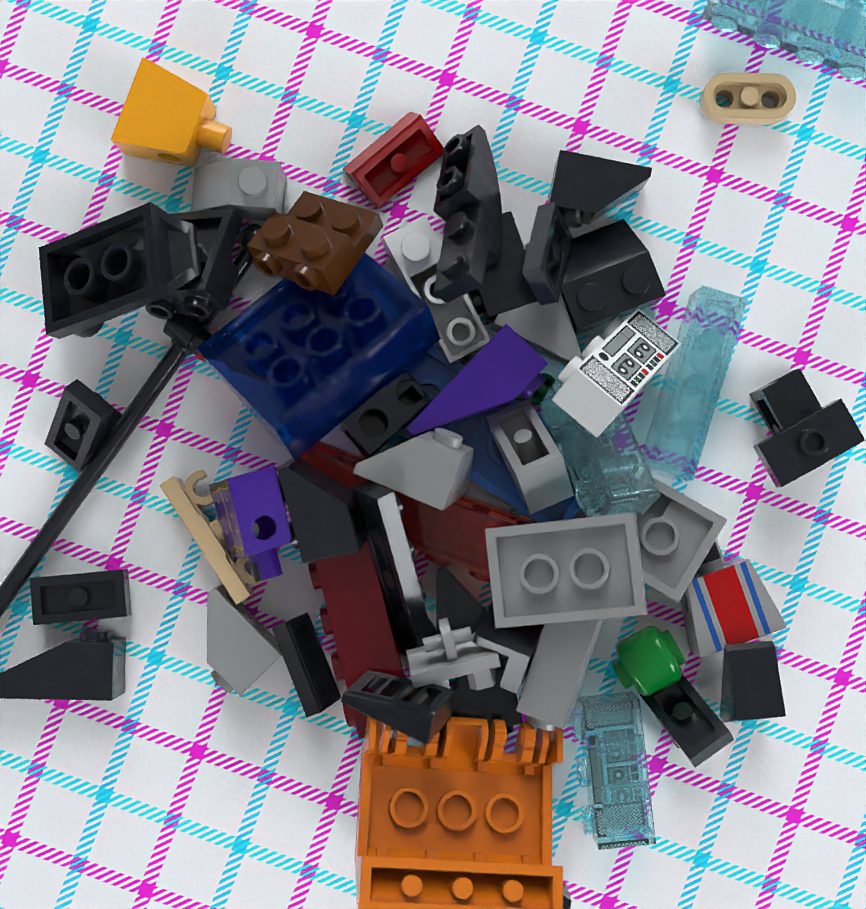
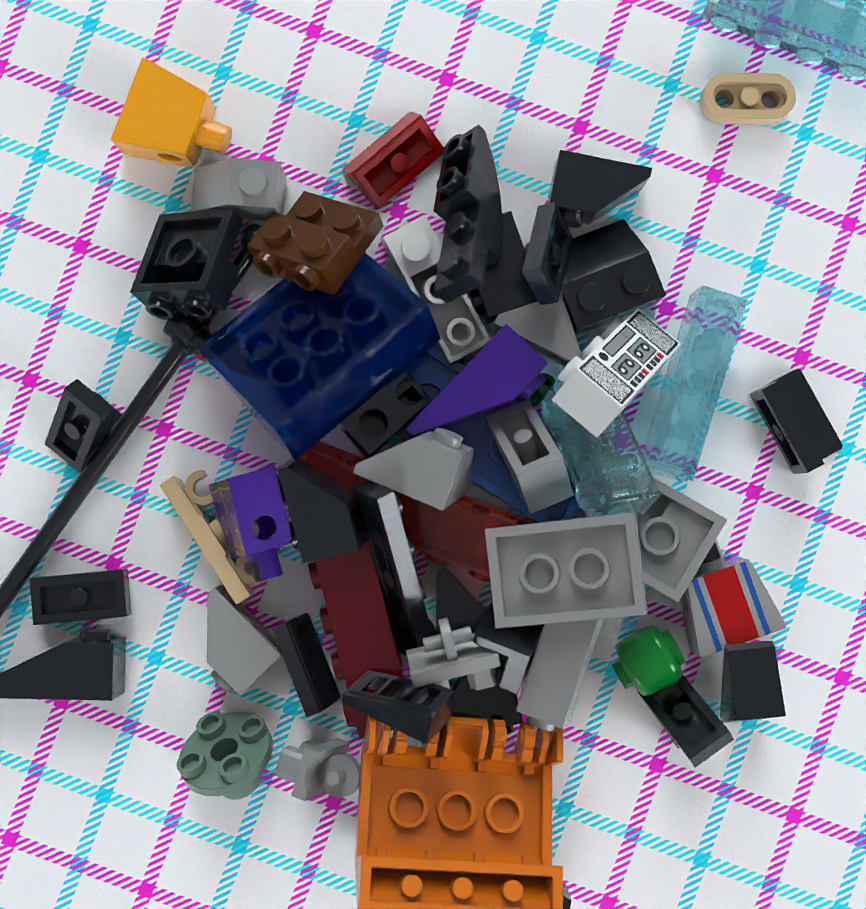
black slope [39,202,202,339] -> none
clear light blue brick [571,691,656,850] -> none
black plate [753,398,865,488] -> none
none -> sand green plate [176,712,273,800]
none -> light grey hips [275,738,360,801]

